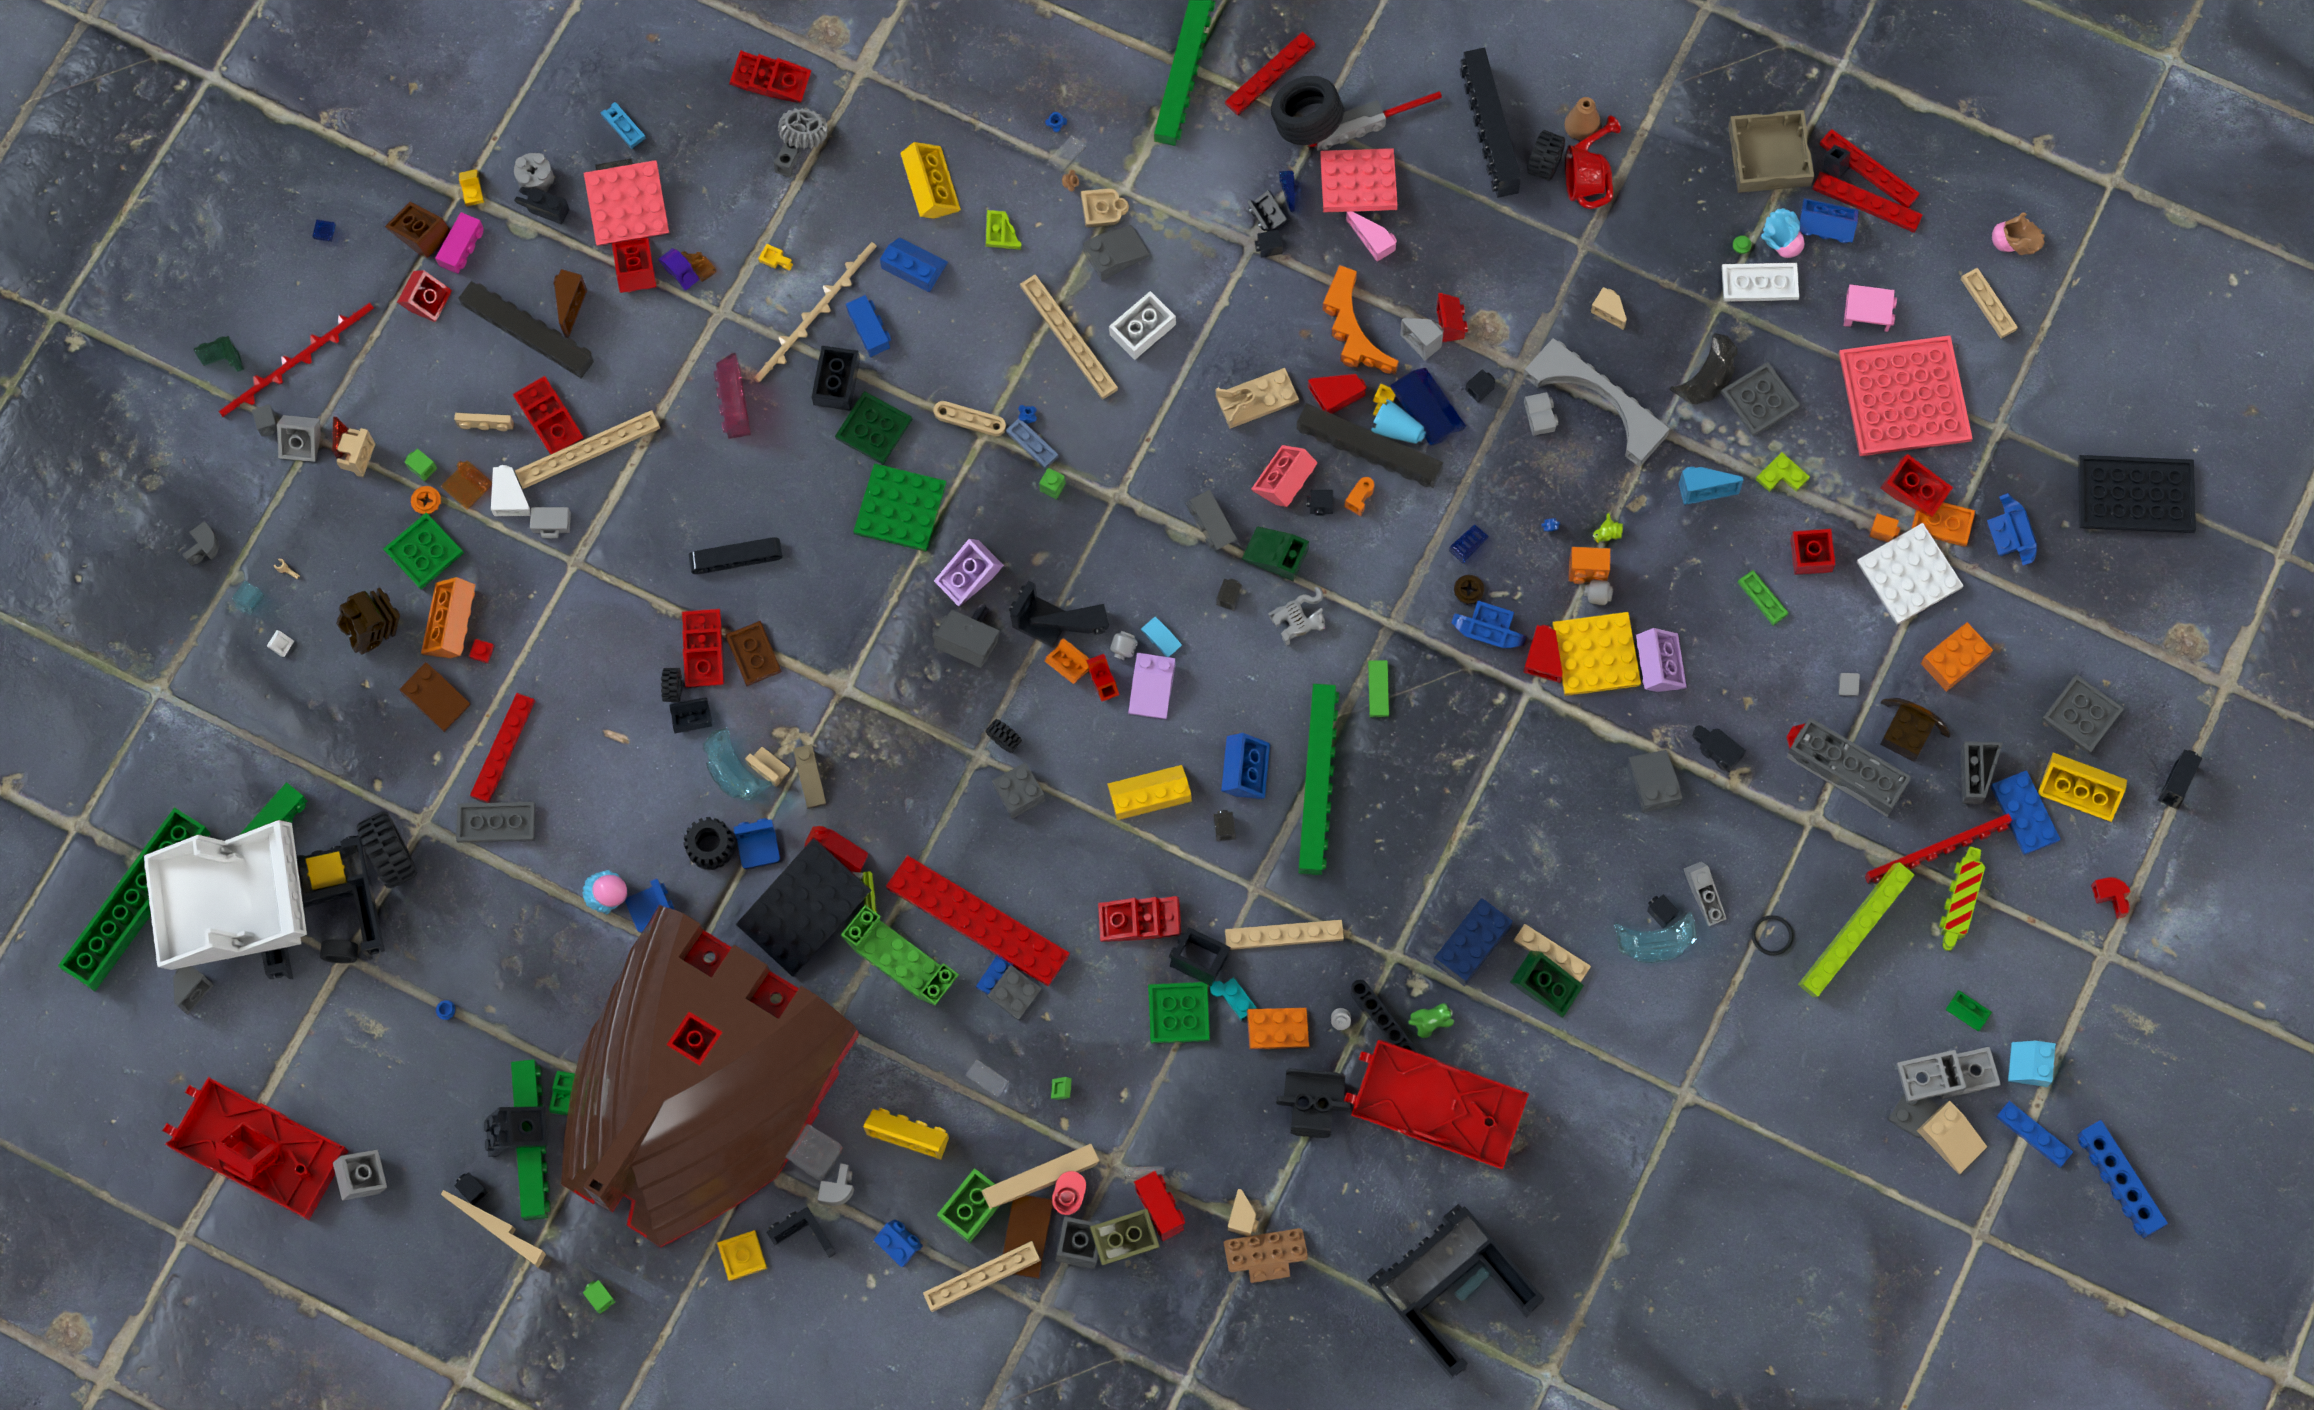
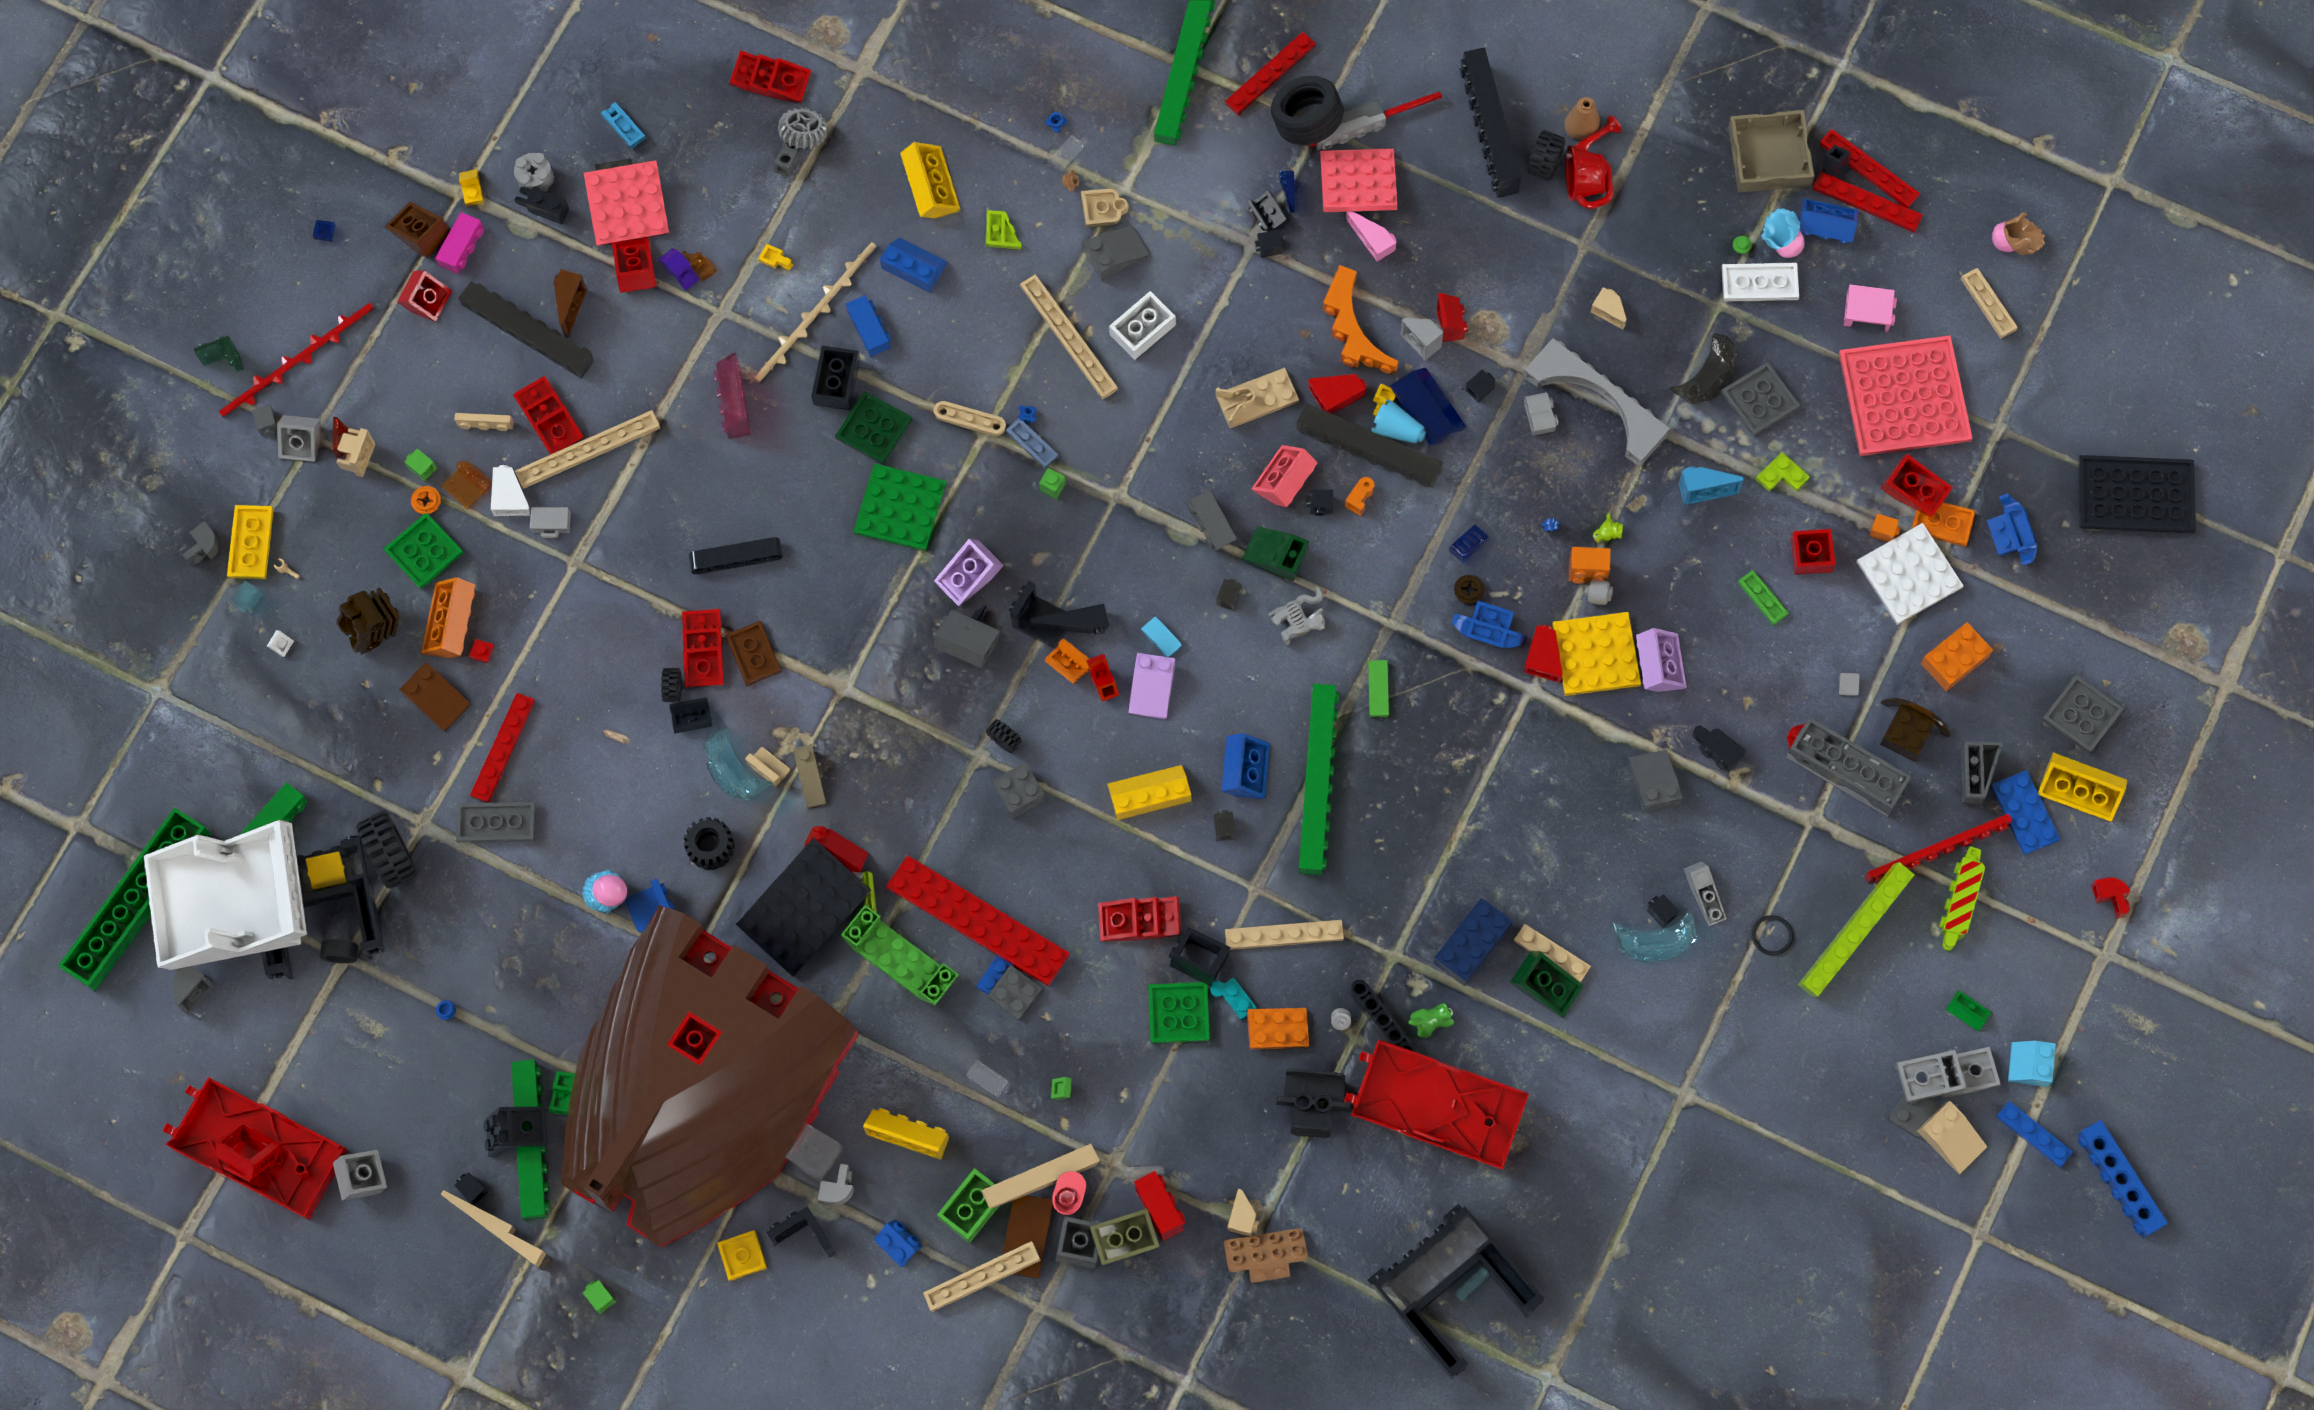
blue bracket [734,818,780,869] -> none
light grey head [1110,631,1138,660] -> none
black window [2158,749,2202,809] -> none
none -> yellow plate [227,505,274,579]

